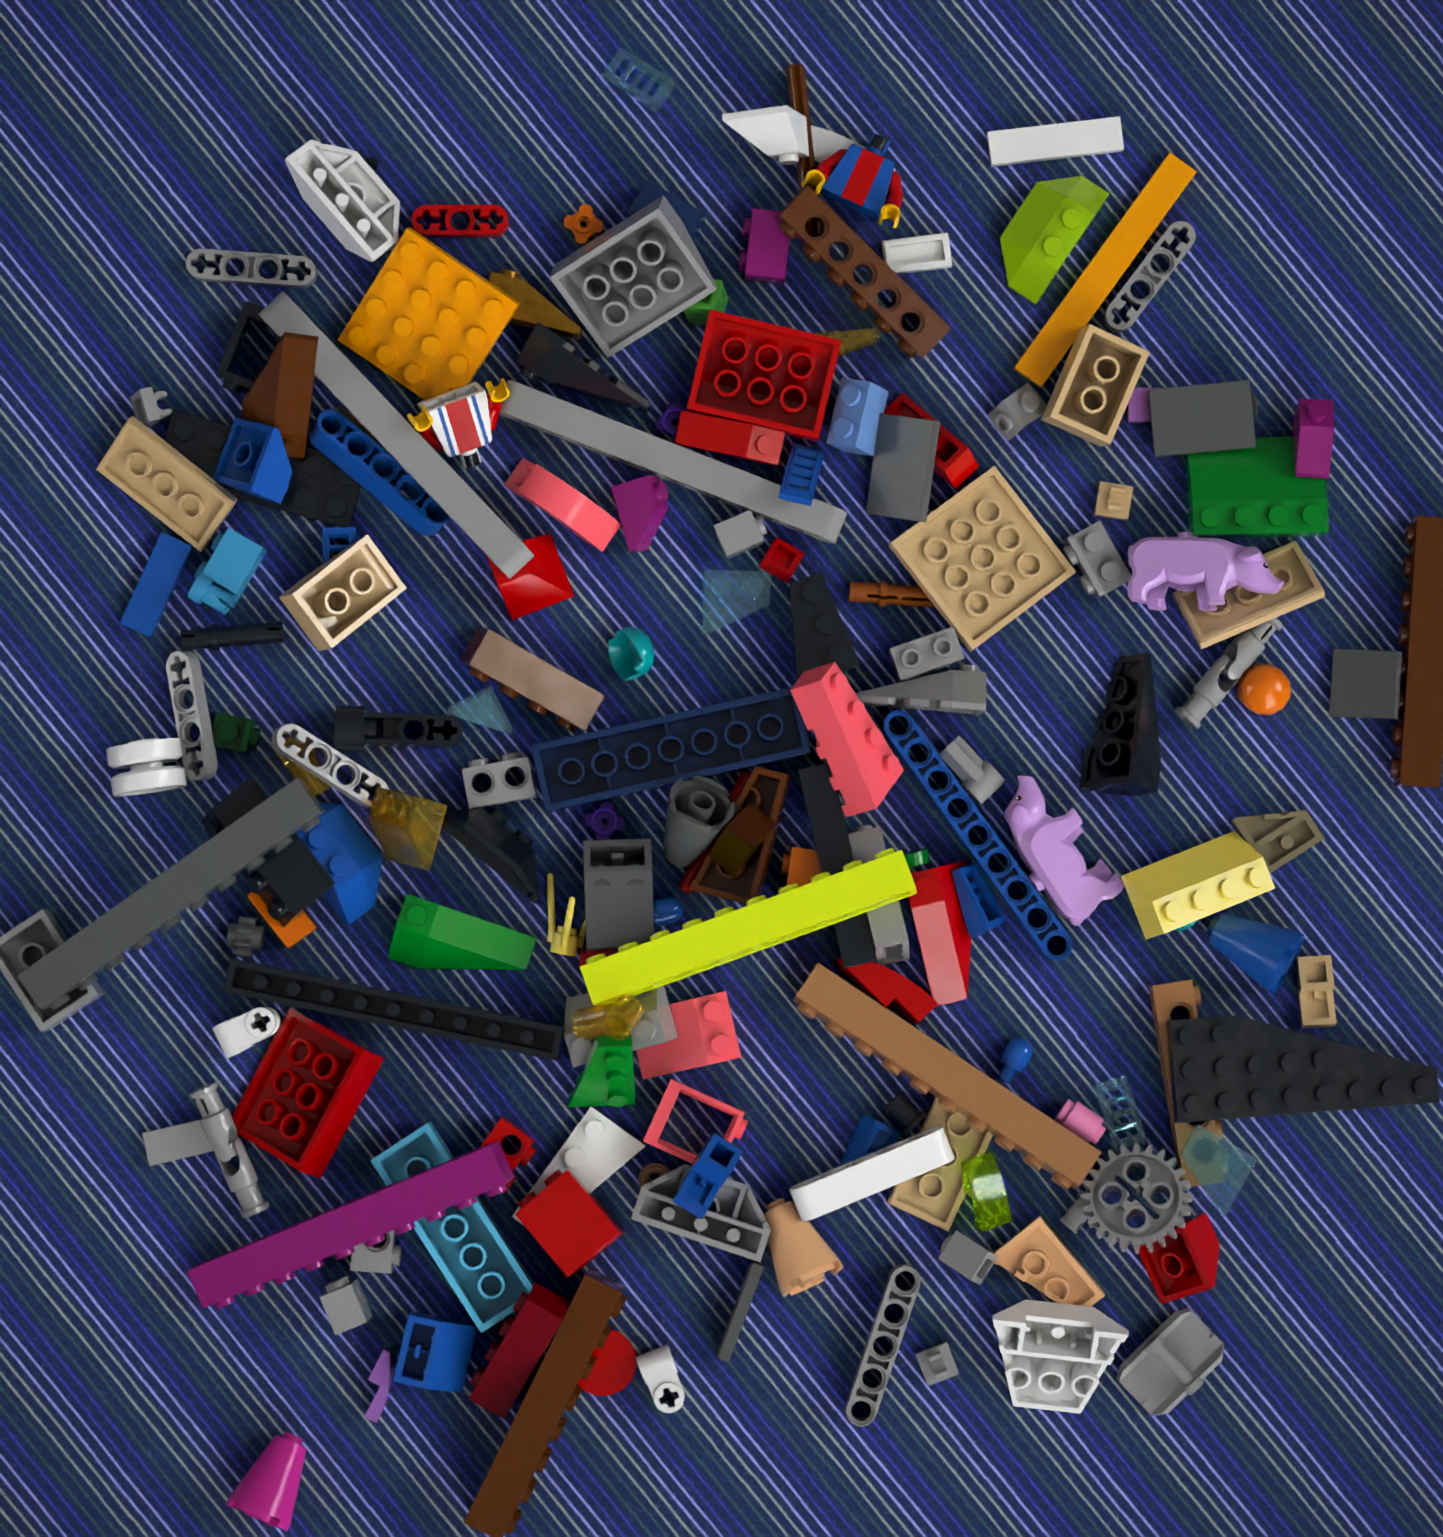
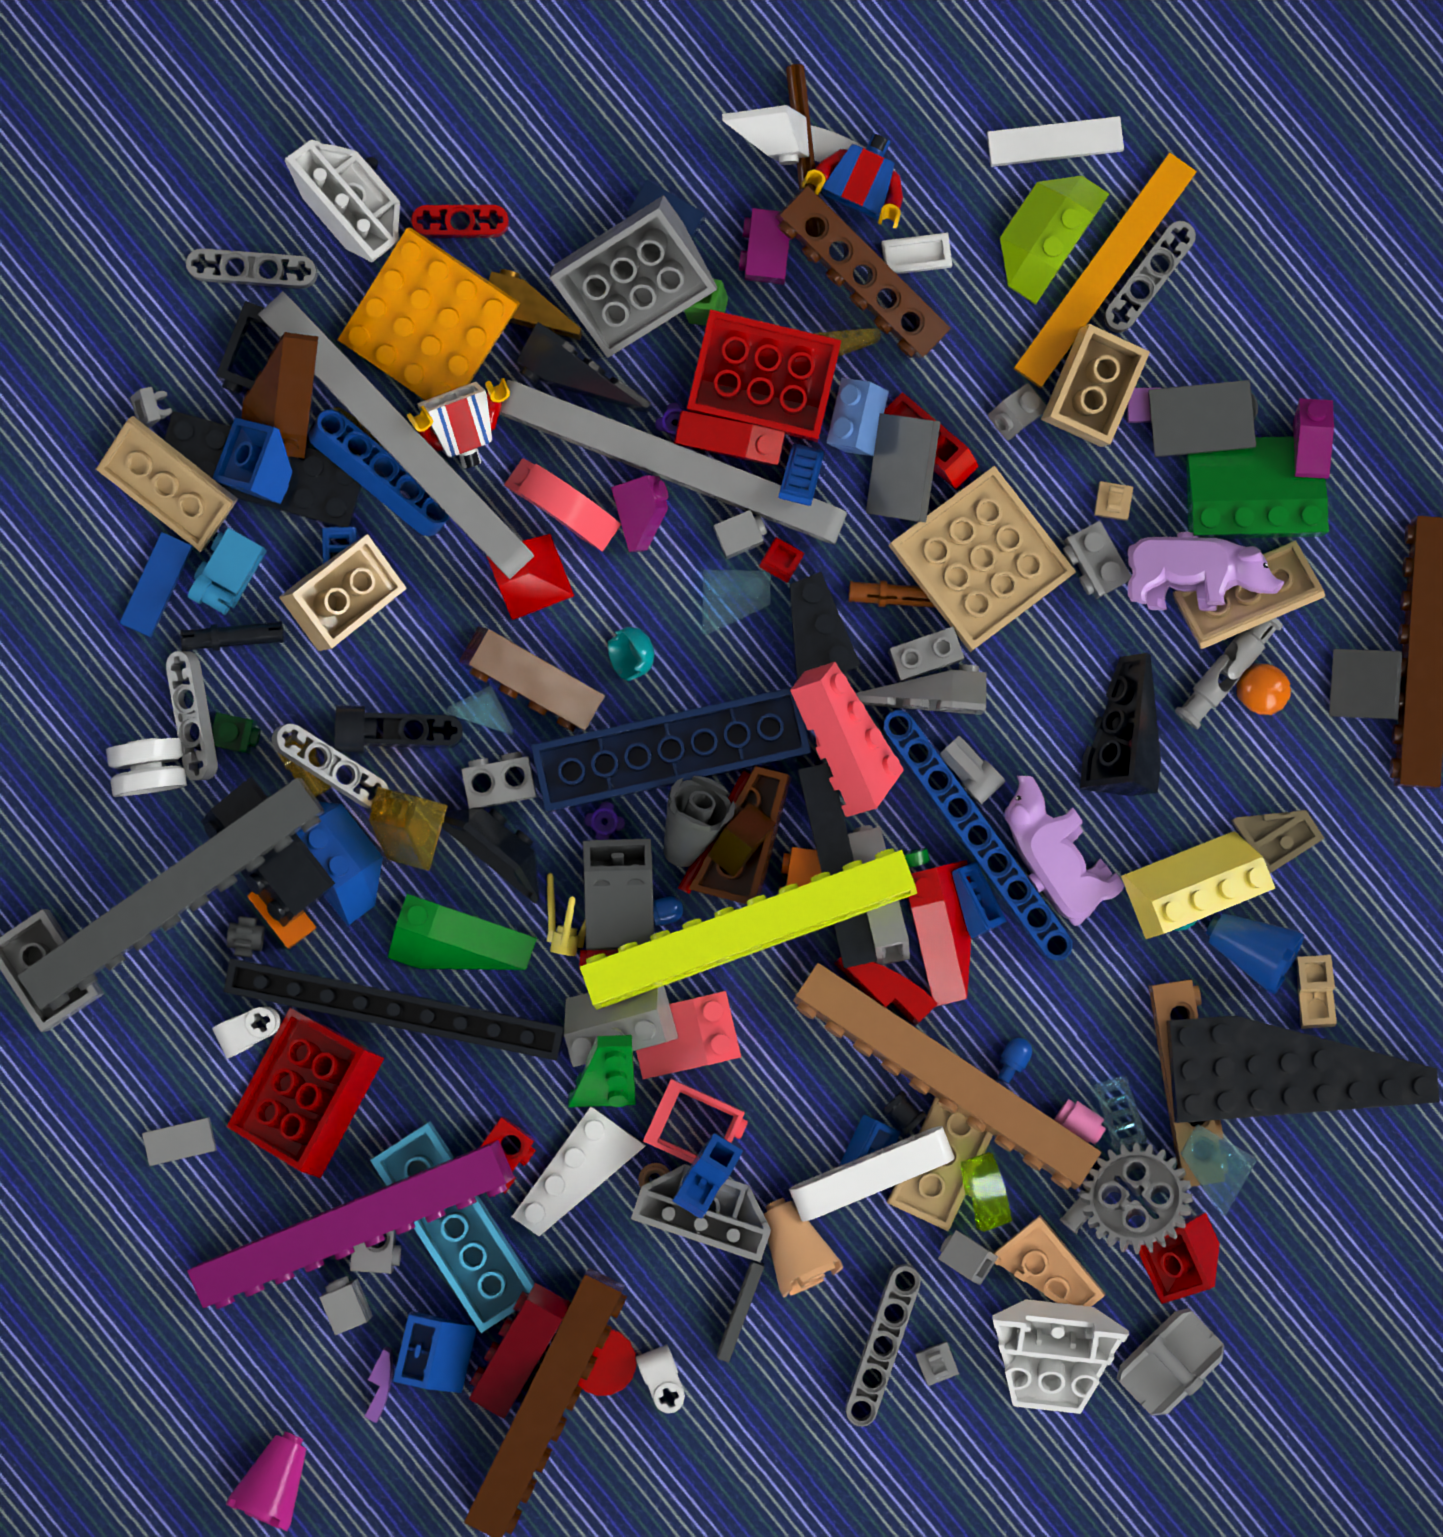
light grey piece [189,1082,270,1218] -> none
red slope [515,1169,625,1277] -> none
orange plate [564,204,604,244] -> none
clear yellow piece [572,995,644,1040] -> none
clear light blue slope [602,47,675,113] -> none

